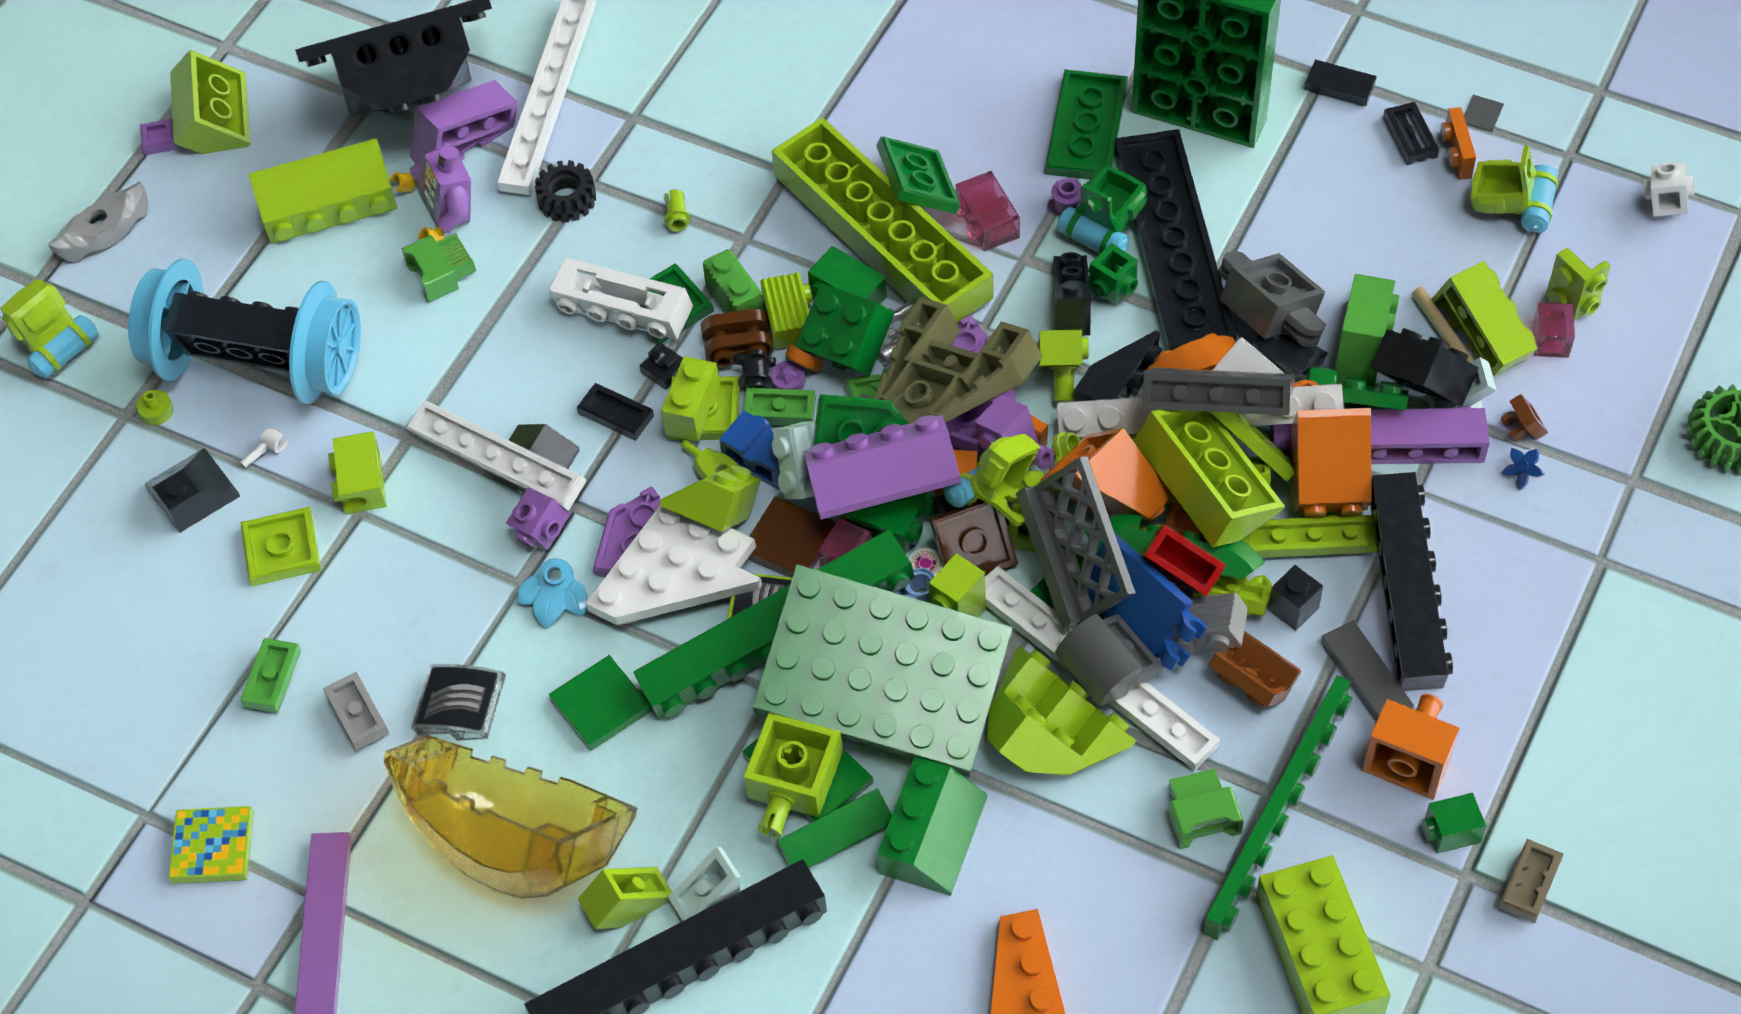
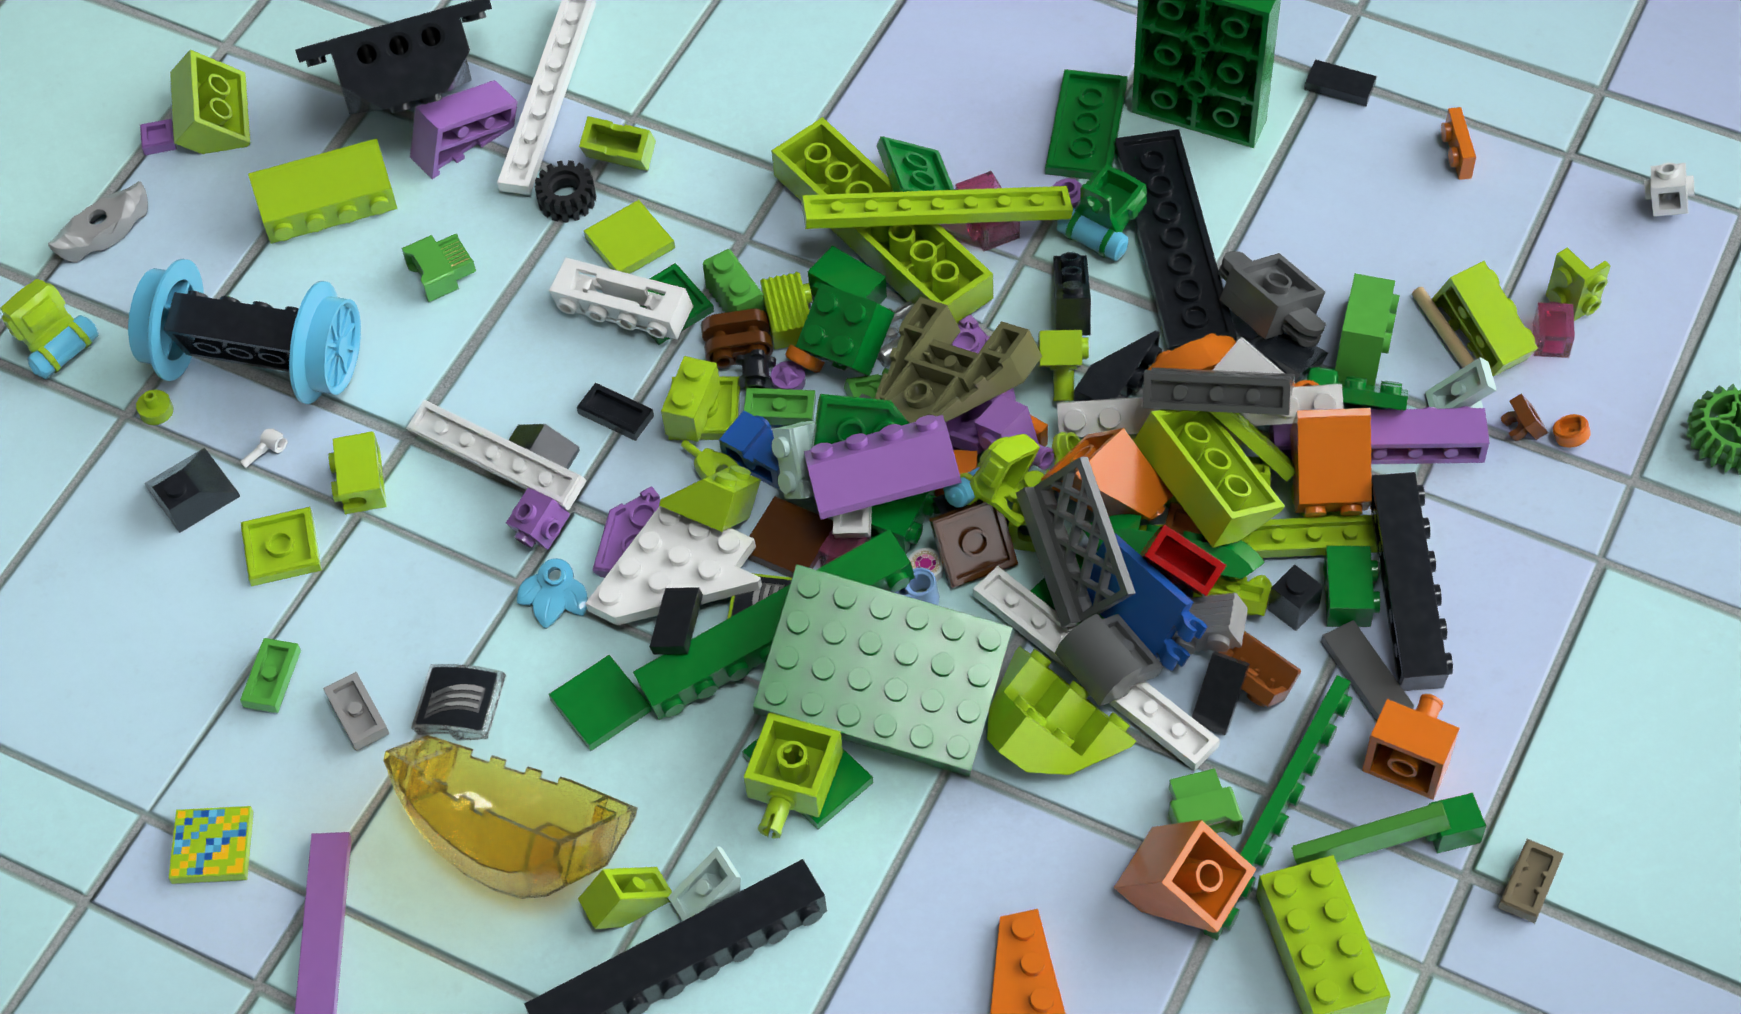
medium lavender torso [389,145,471,242] -> none
black tile [639,343,683,390] -> none
lime pin [664,189,690,232] -> none
green tile [776,788,892,868] -> none
green slope [877,756,987,896] -> none
lime brick [929,553,986,617] -> none
green brick [1088,243,1138,306] -> none
black brick [1370,328,1479,406] -> none
black tile [1383,102,1439,165] -> none
dark grey sticker [1464,94,1504,131] -> none
lime piece [1471,145,1558,233] -> none
blue plant [1502,448,1545,489] -> none
none -> lime brick [579,116,656,171]
none -> lime tile [583,200,675,274]
none -> black tile [649,587,703,655]
none -> lime plate [801,186,1073,229]
none -> white tile [833,506,872,538]
none -> orange slope [1114,820,1256,932]
none -> black tile [1192,651,1250,735]
none -> bright green tile [1291,802,1451,865]
none -> green brick [1323,545,1380,627]
none -> orange tile [1553,414,1591,448]

